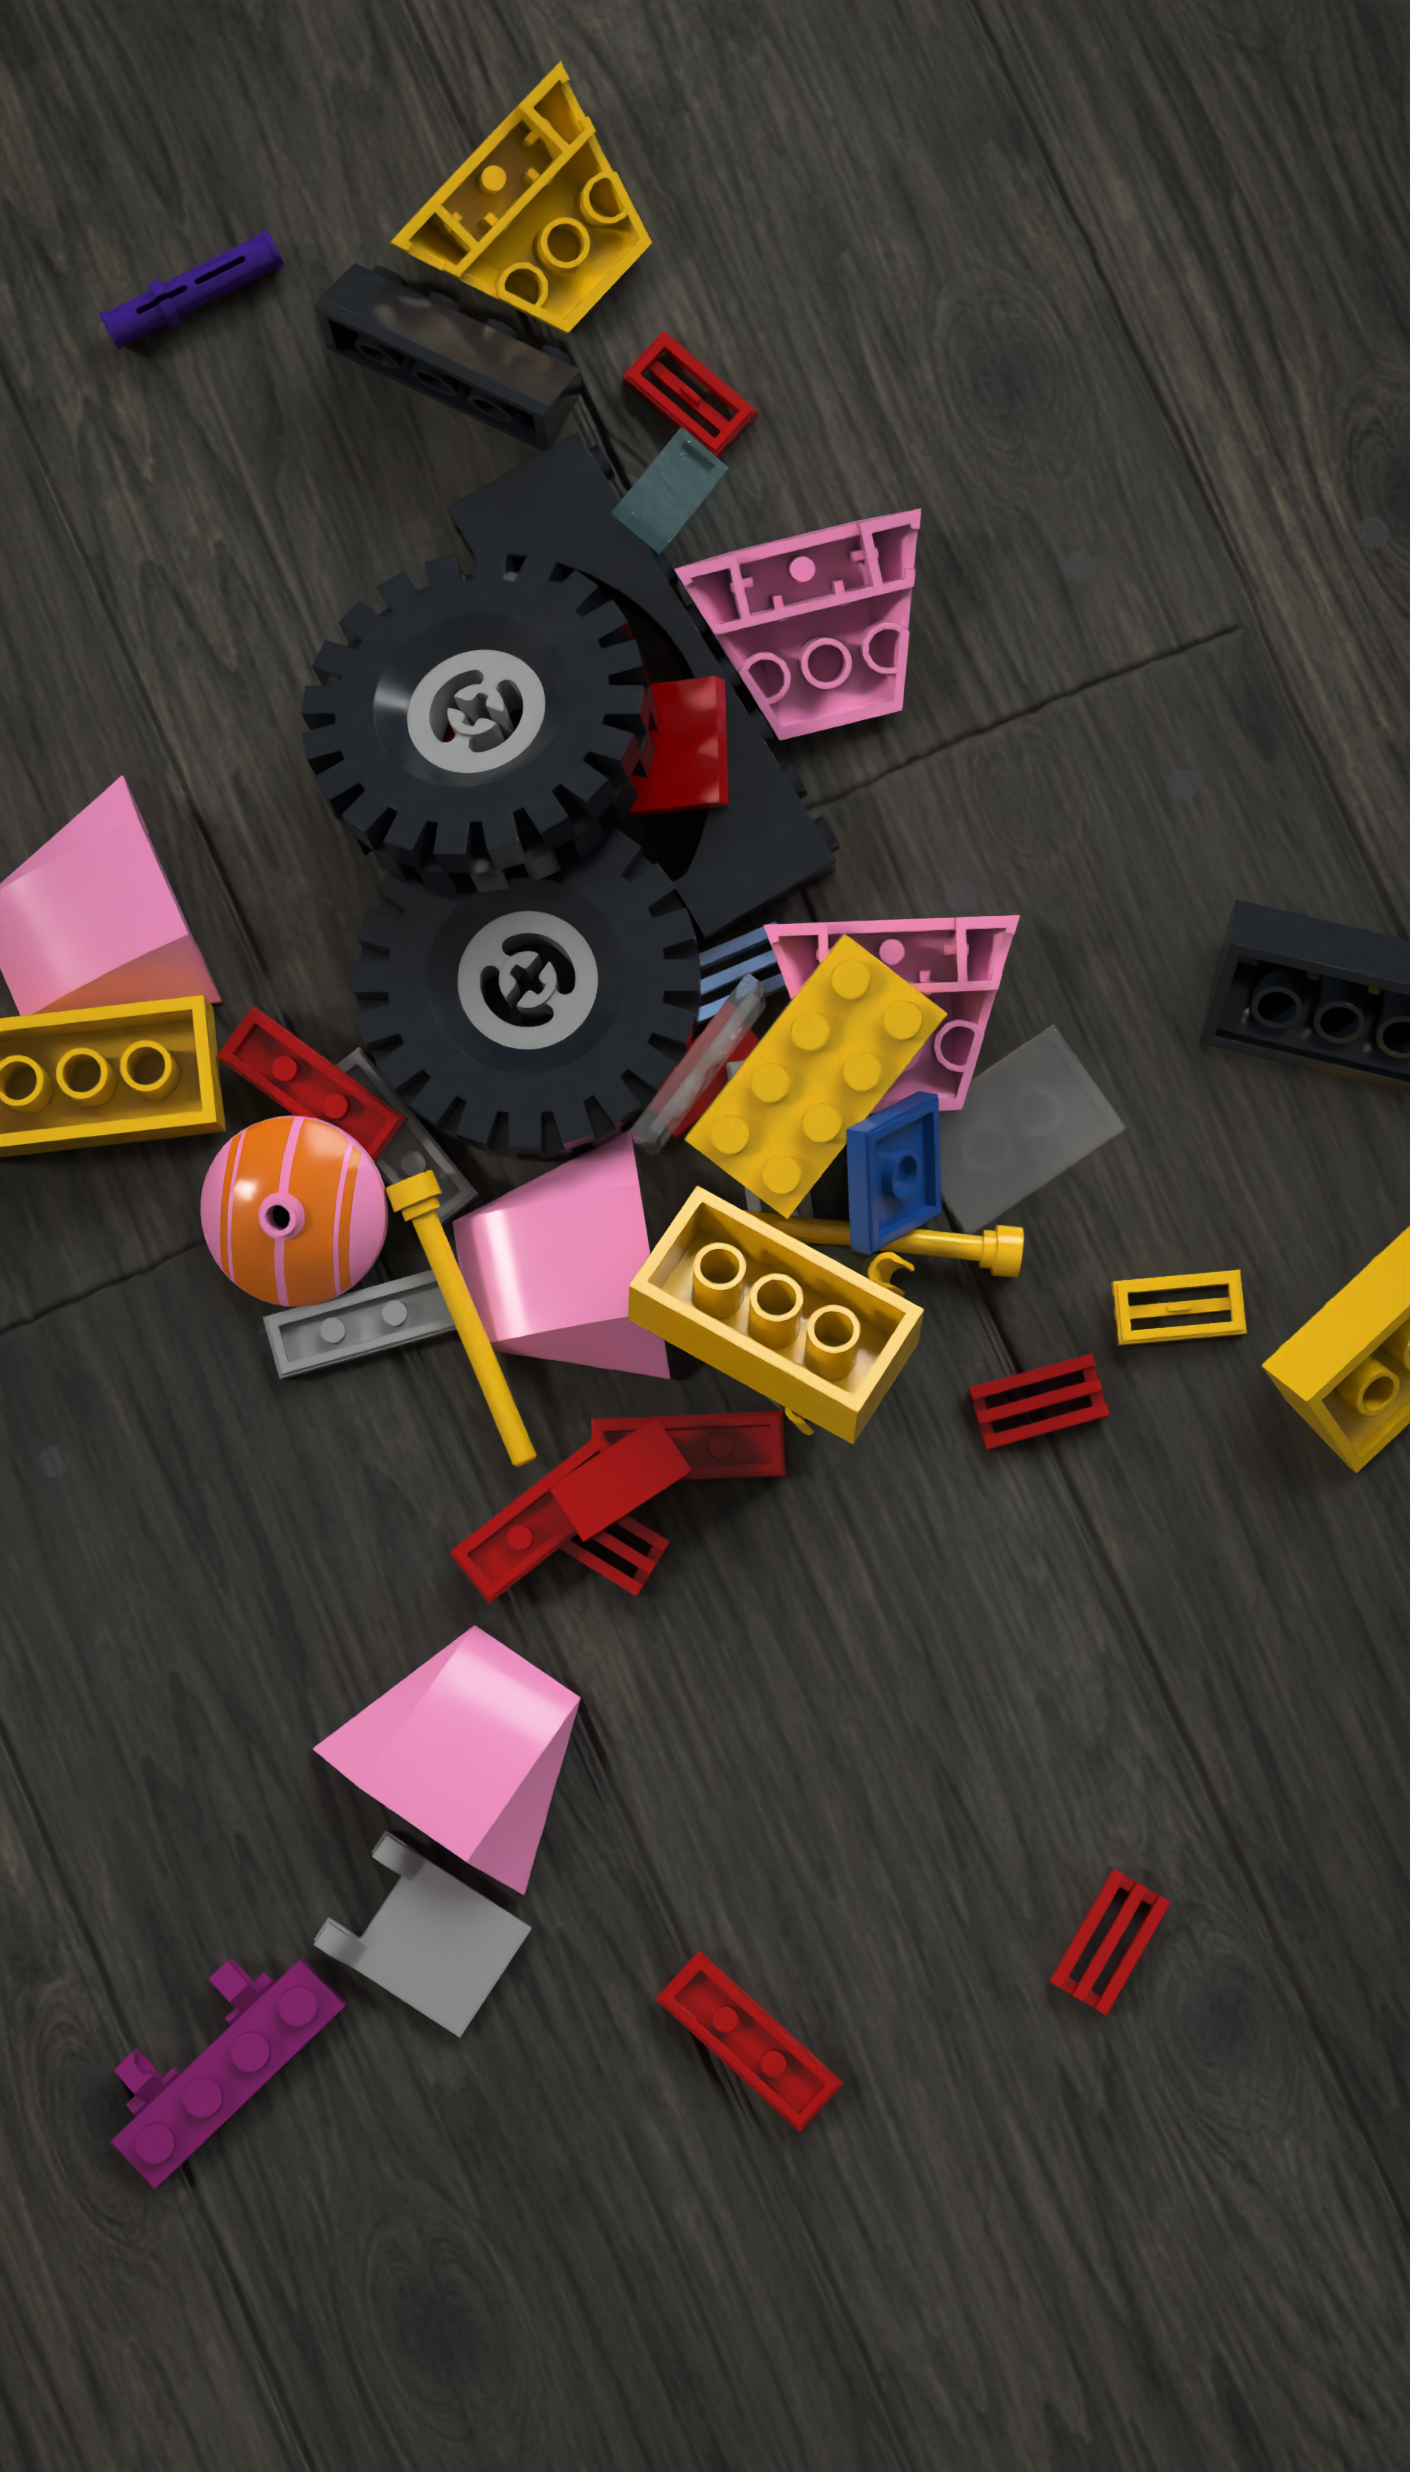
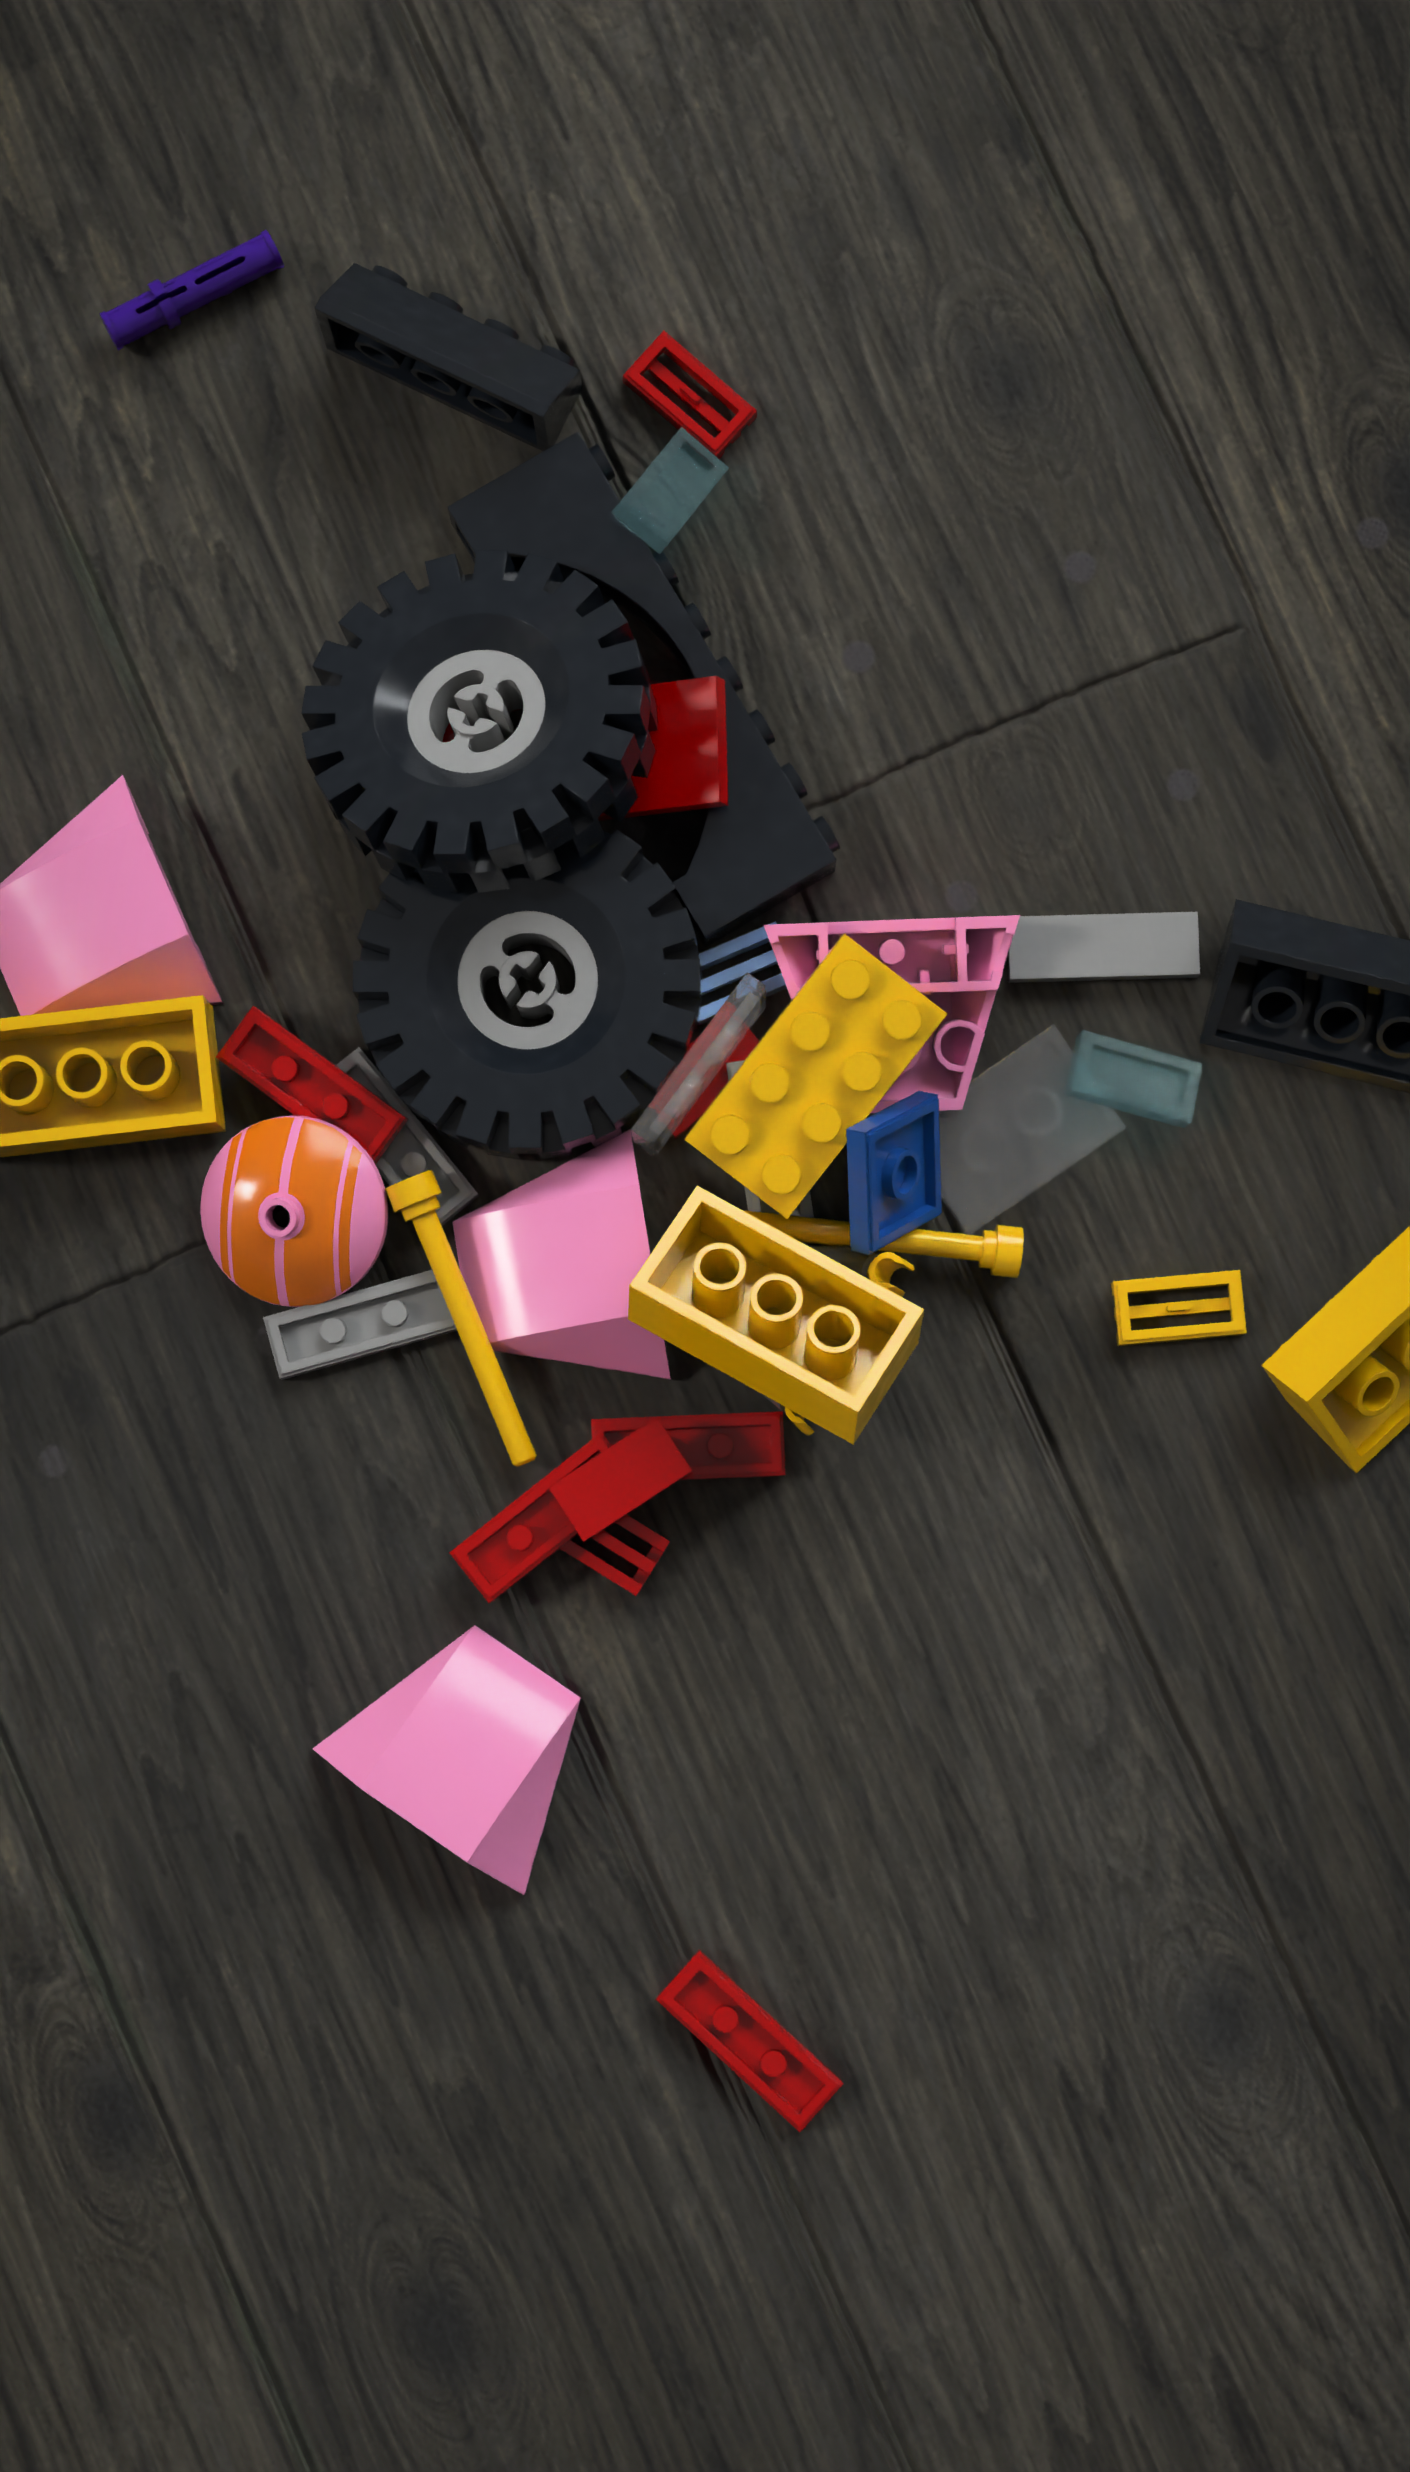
magenta hinge [111,1957,347,2189] -> none
light grey flag [314,1830,532,2037] -> none
yellow wedge [389,61,652,334] -> none
bright pink wedge [674,508,921,740] -> none
red tile [968,1353,1110,1450] -> none
red tile [1049,1868,1171,2015] -> none
none -> light grey tile [1008,912,1200,983]
none -> clear light blue tile [1065,1030,1203,1128]

